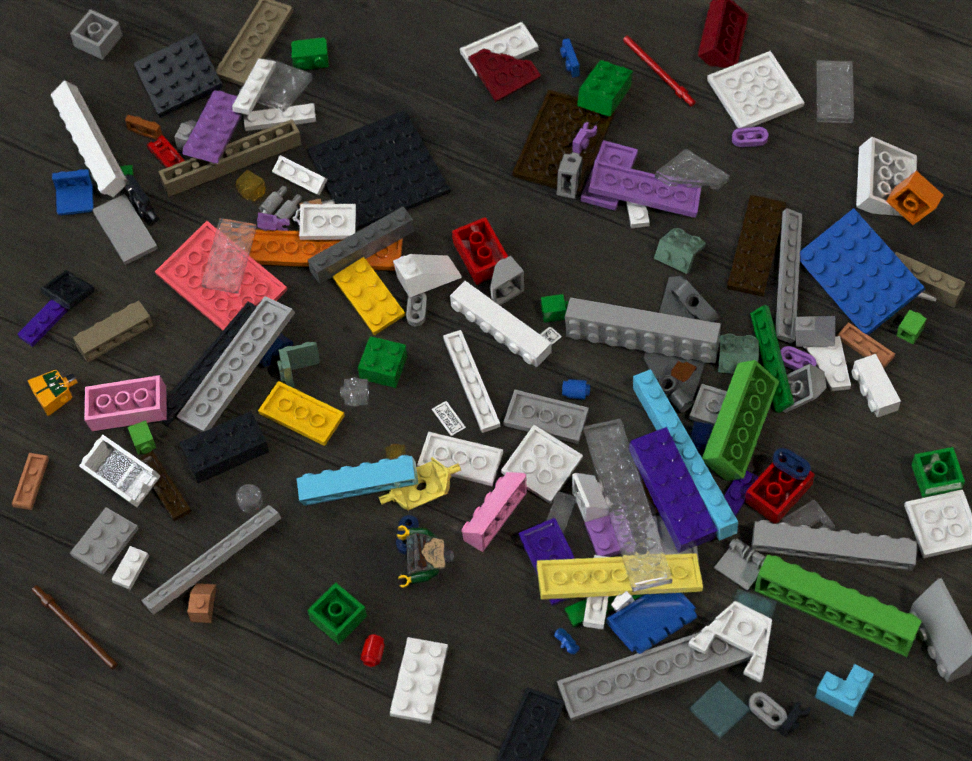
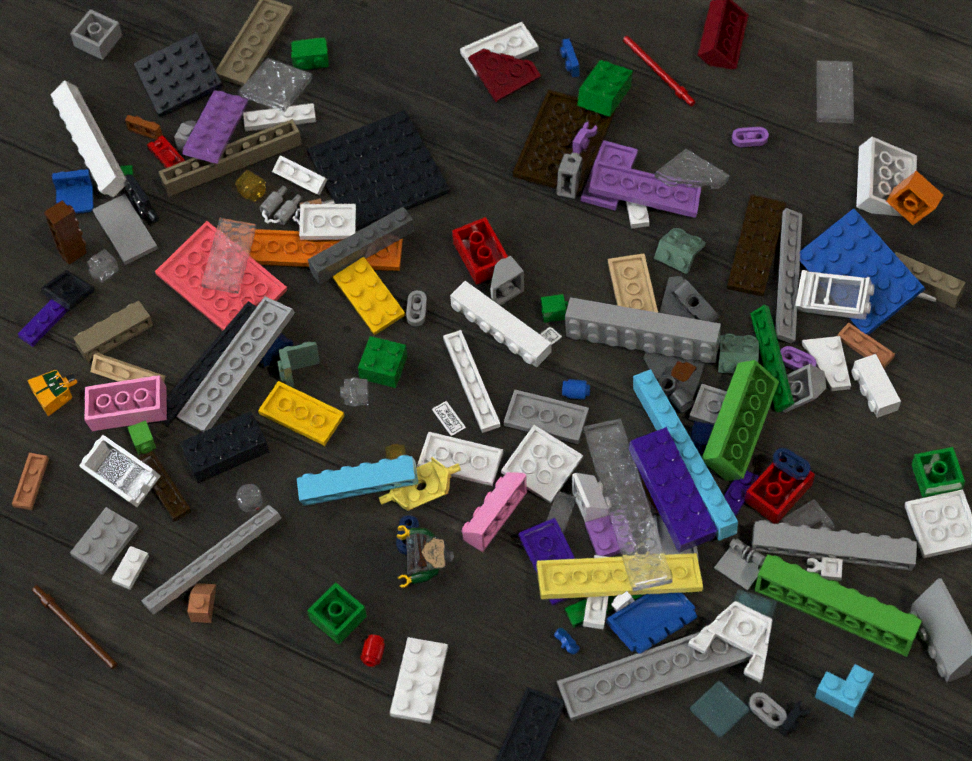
white plate [232,59,276,115] -> none
medium lavender plate [257,213,290,231] -> none
white slope [393,254,461,297] -> none
white plate [707,51,804,128] -> none
light grey slope [795,316,835,347] -> none
bright green brick [897,310,927,345] -> none
none -> reddish brown brick [44,200,87,265]
none -> clear brick [87,249,119,283]
none -> tan plate [90,353,165,382]
none -> tan plate [608,254,658,313]
none -> white door [795,270,874,320]
none -> white plate [807,557,843,581]

